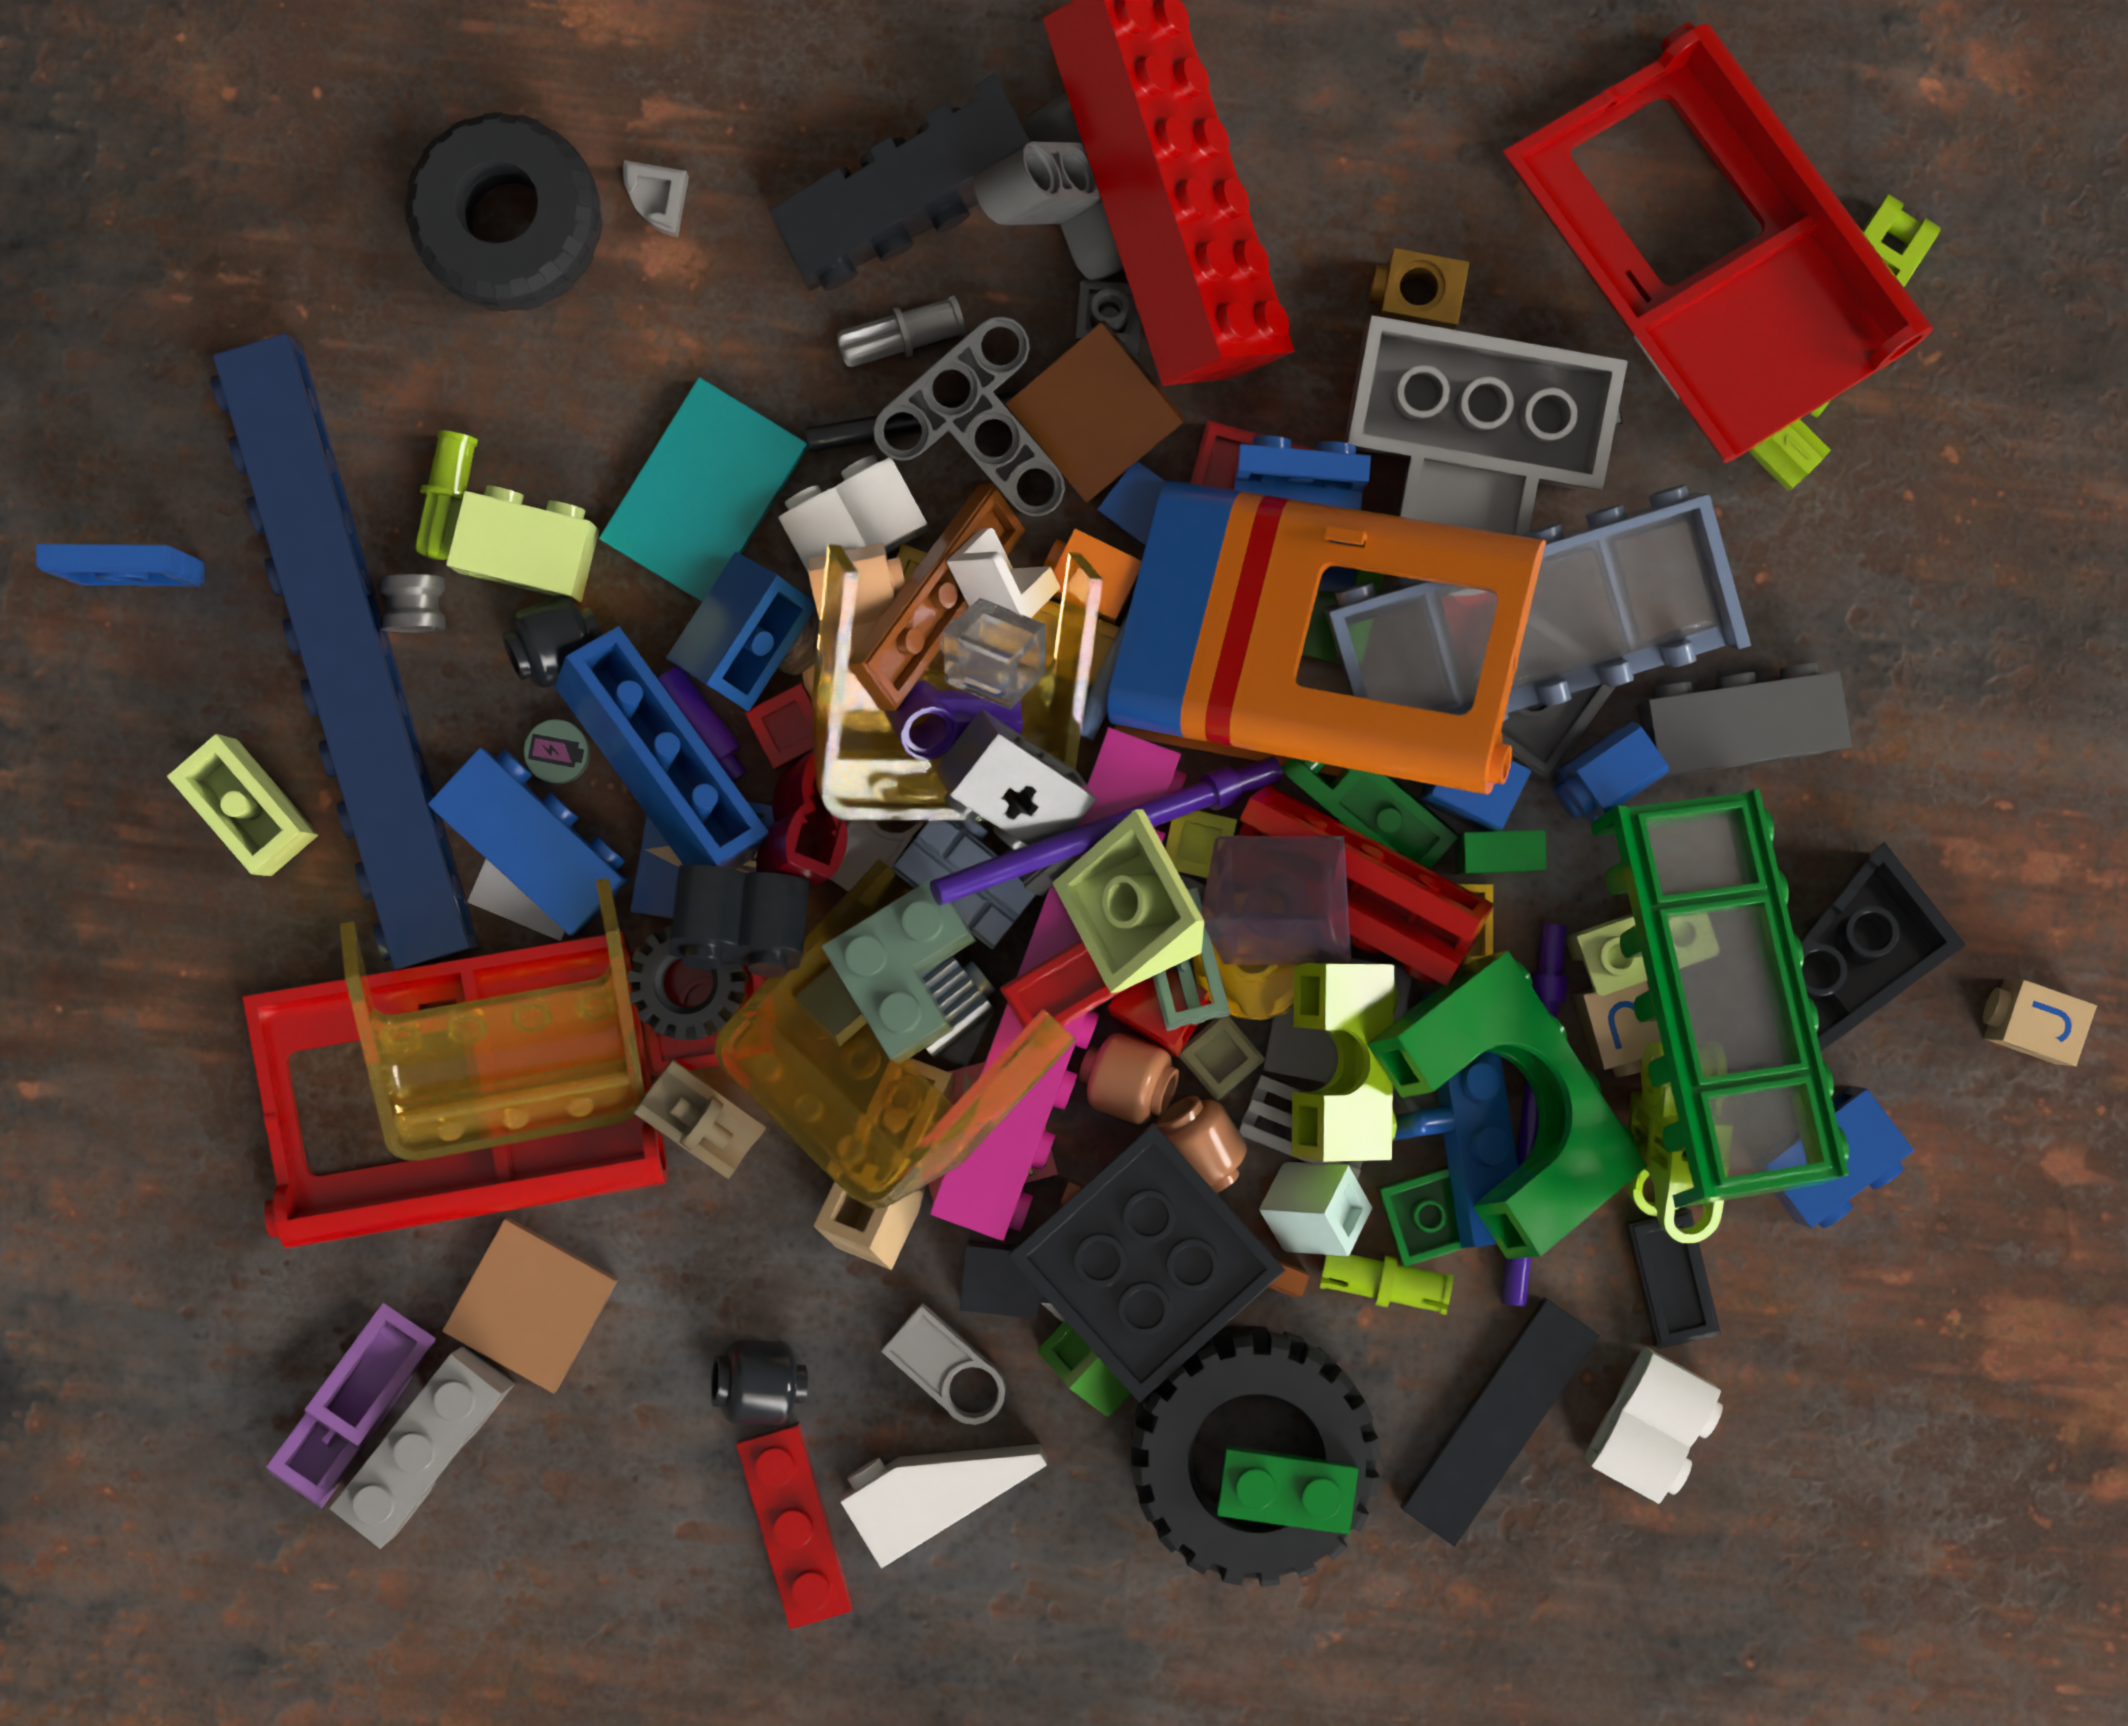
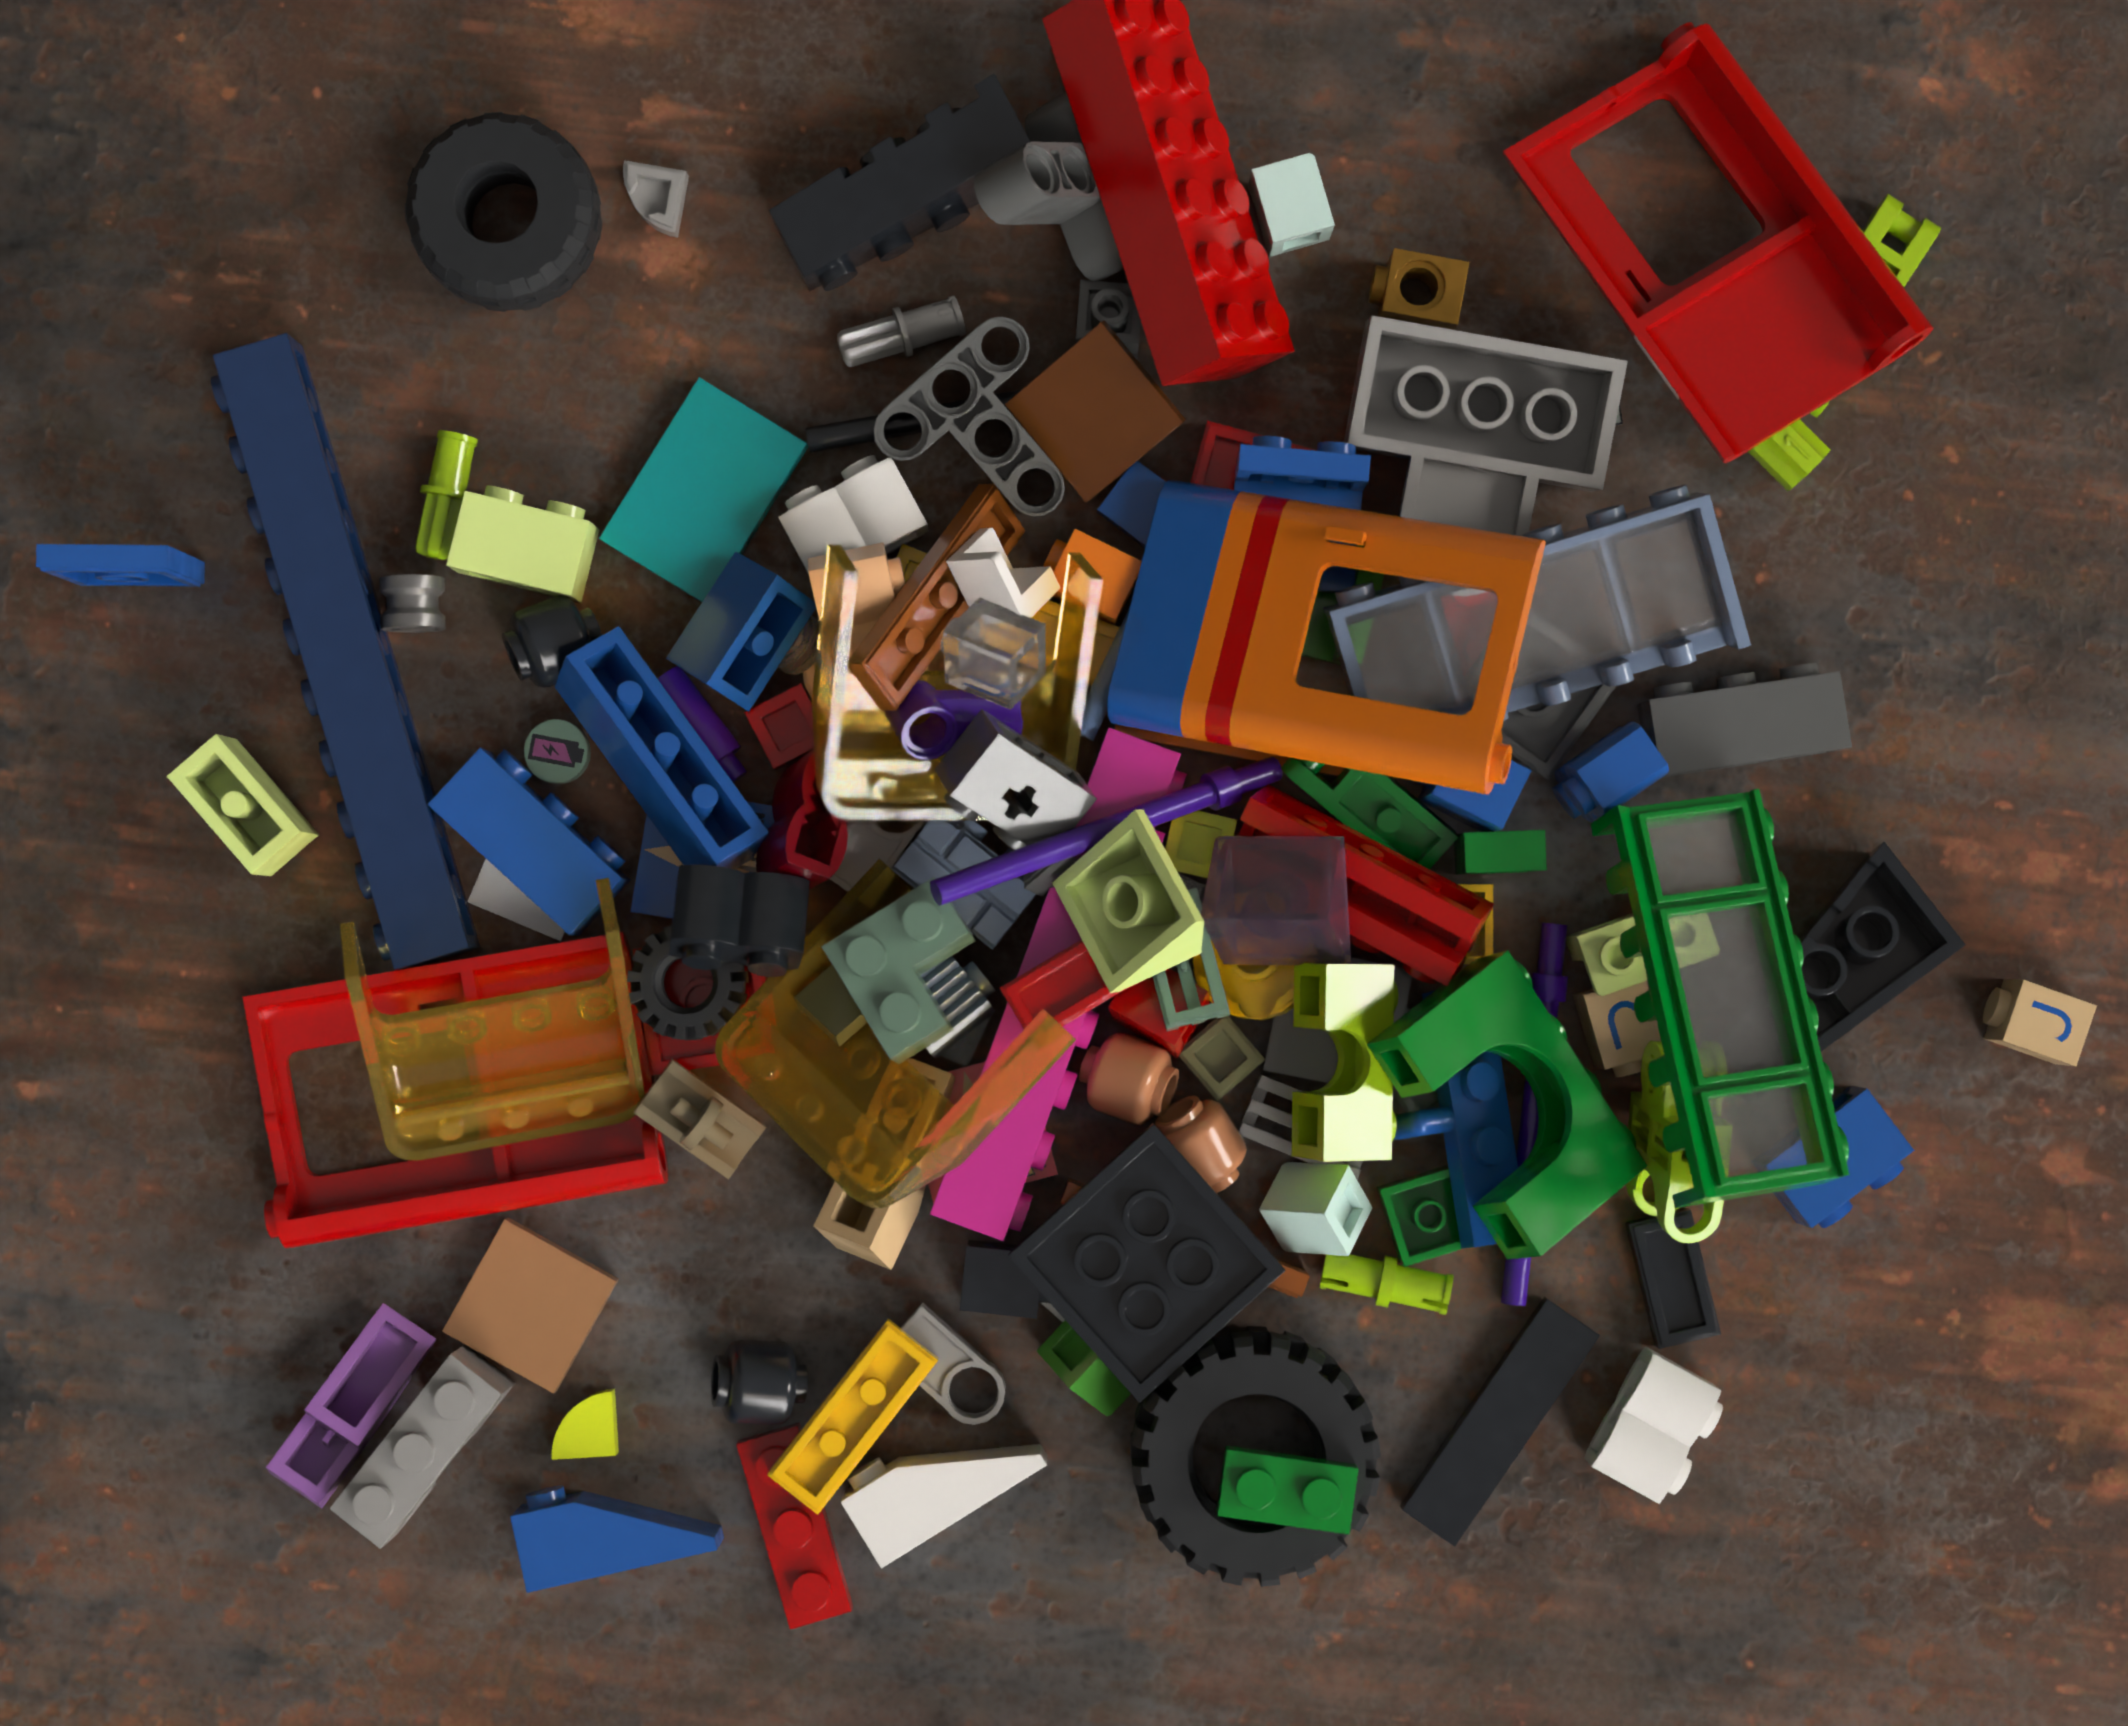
none -> blue slope [510,1485,724,1593]
none -> neon yellow tile [552,1388,619,1460]
none -> yellow tile [767,1318,939,1515]
none -> light aqua panel [1248,153,1335,257]

